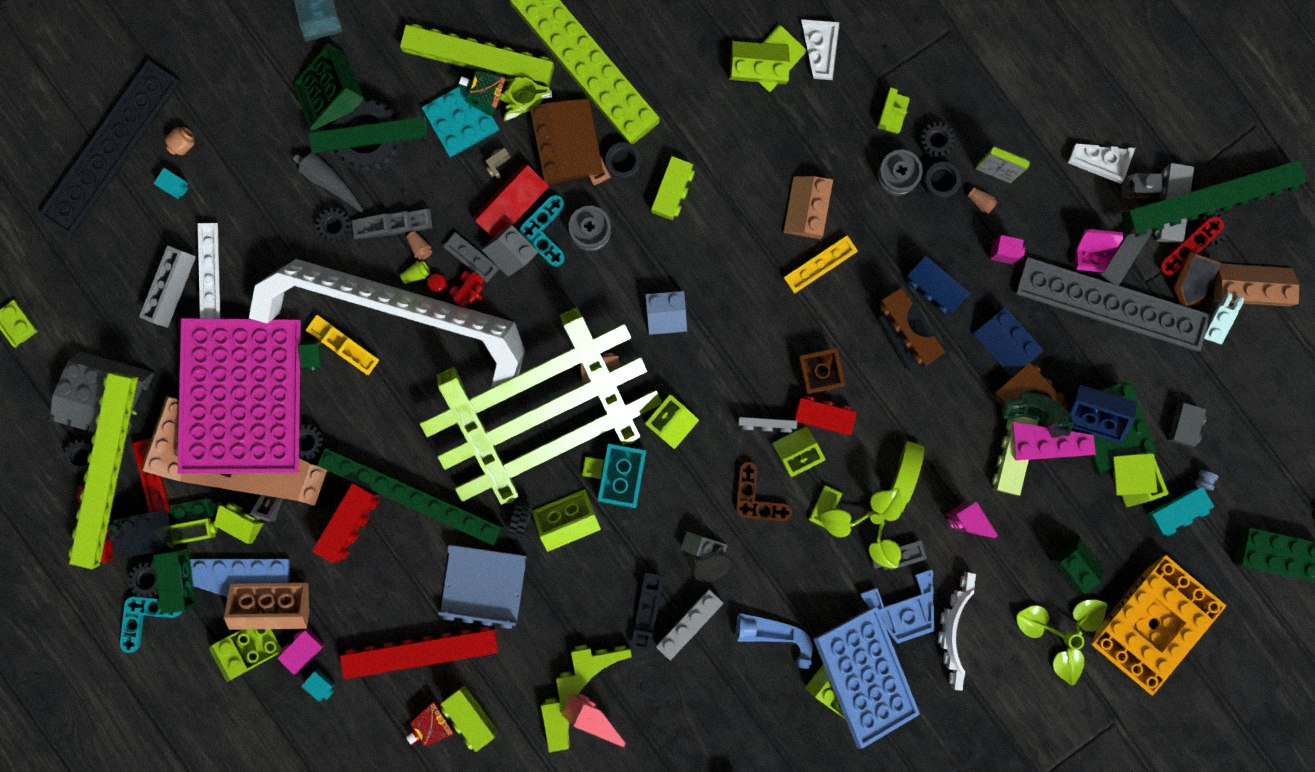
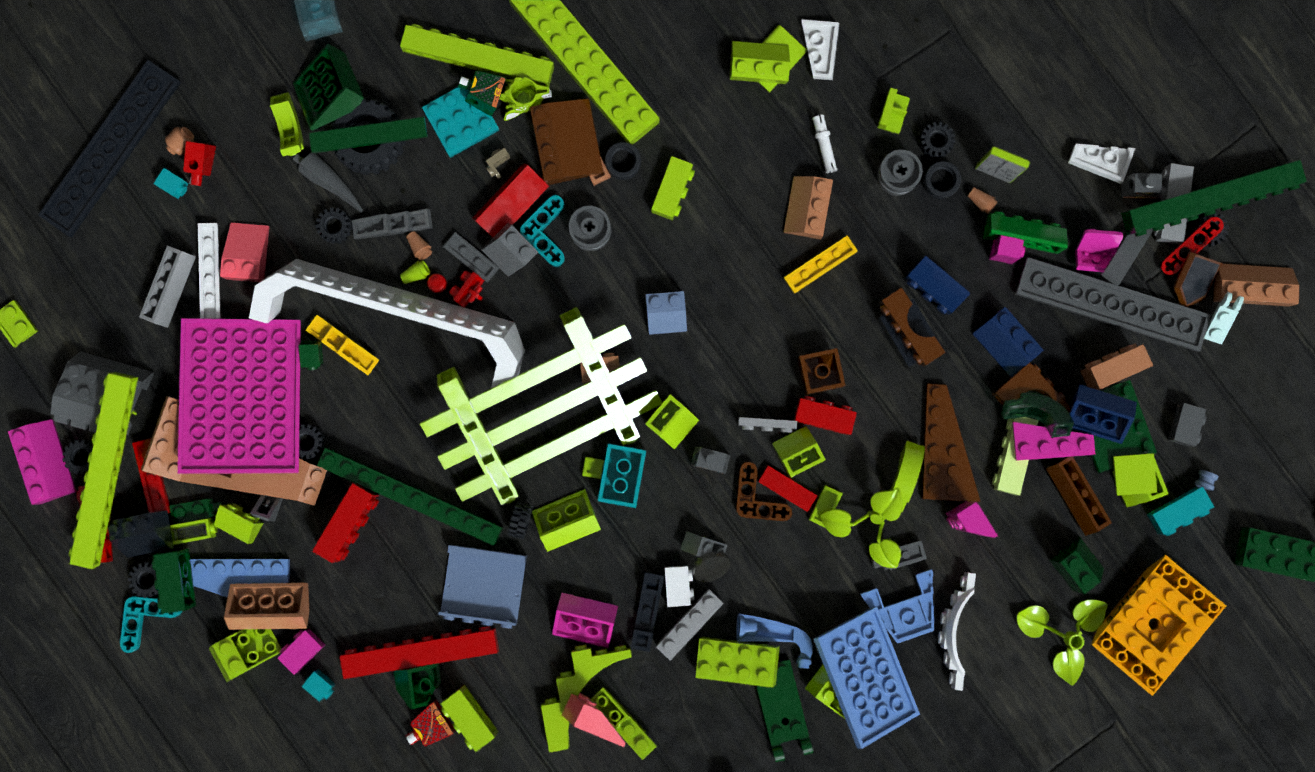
none -> dark pink slope [8,419,77,505]
none -> red torso [183,141,216,186]
none -> coral slope [220,223,269,282]
none -> lime arch [270,92,304,156]
none -> dark green slope [394,663,441,709]
none -> dark pink slope [552,593,618,648]
none -> lime slope [590,688,657,760]
none -> white brick [665,565,694,607]
none -> dark grey torso [691,447,730,474]
none -> lime brick [696,637,780,688]
none -> dark green hinge [756,659,813,762]
none -> red tile [758,466,817,512]
none -> white pin [812,115,838,173]
none -> reddish brown wing [922,384,981,502]
none -> green slope [983,212,1068,254]
none -> reddish brown brick [1046,456,1112,536]
none -> nougat brick [1081,343,1153,390]

